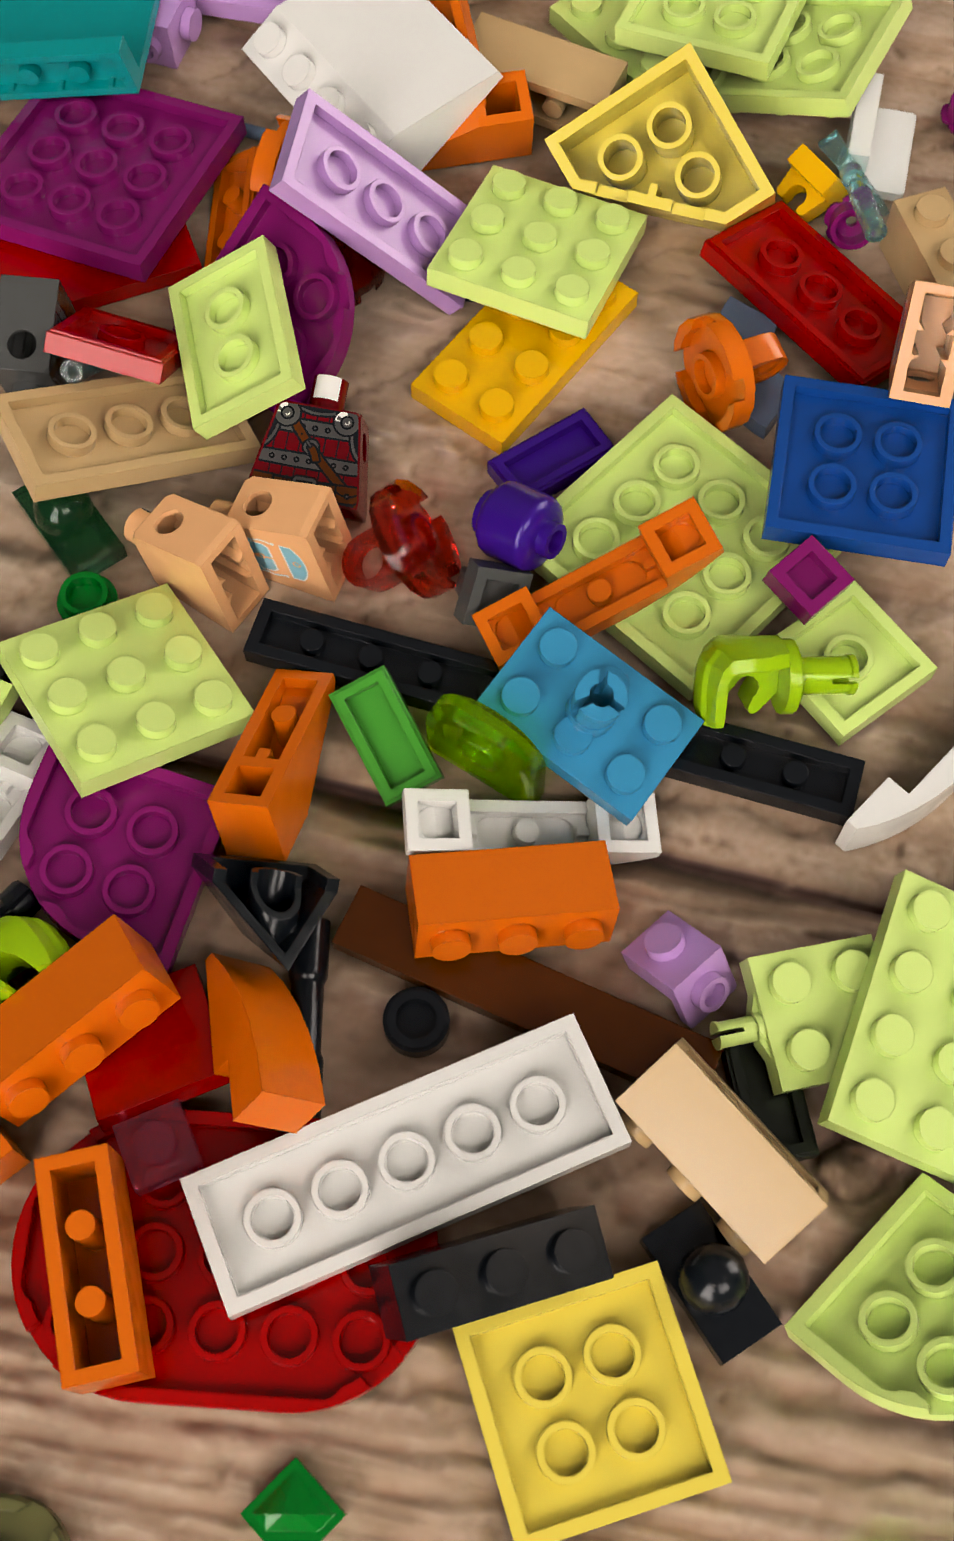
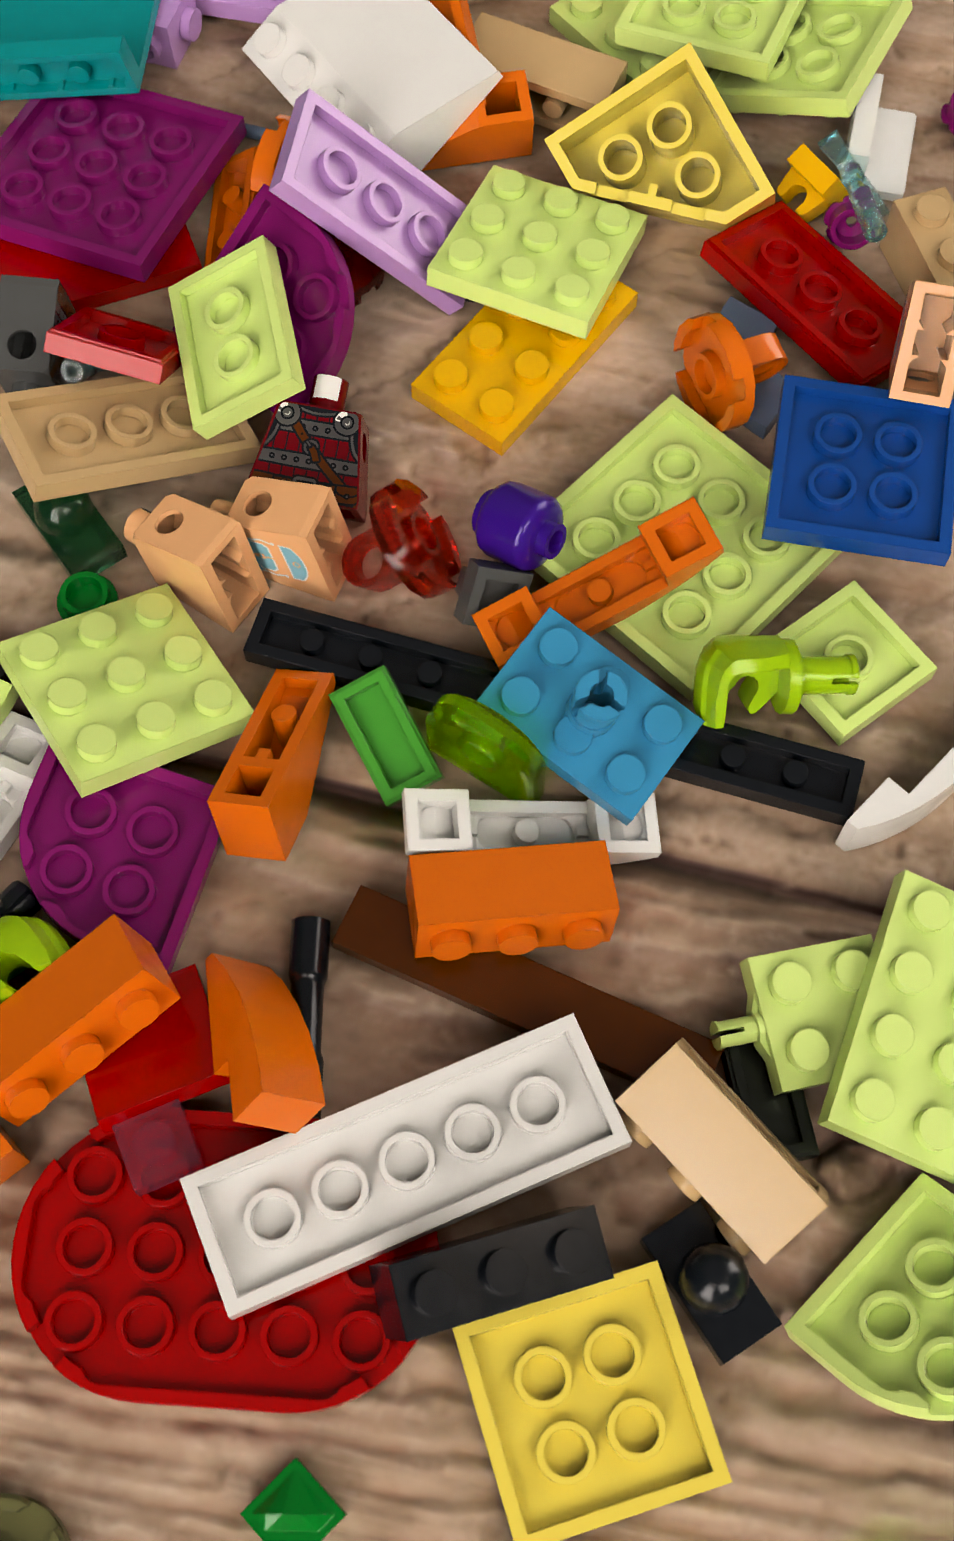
orange brick [33,1143,155,1395] -> none
black slope [191,853,340,971] -> none
black tile [383,987,450,1058] -> none
dark purple tile [487,408,615,496] -> none
lavender bracket [621,910,737,1028] -> none
magenta plate [762,535,855,625] -> none

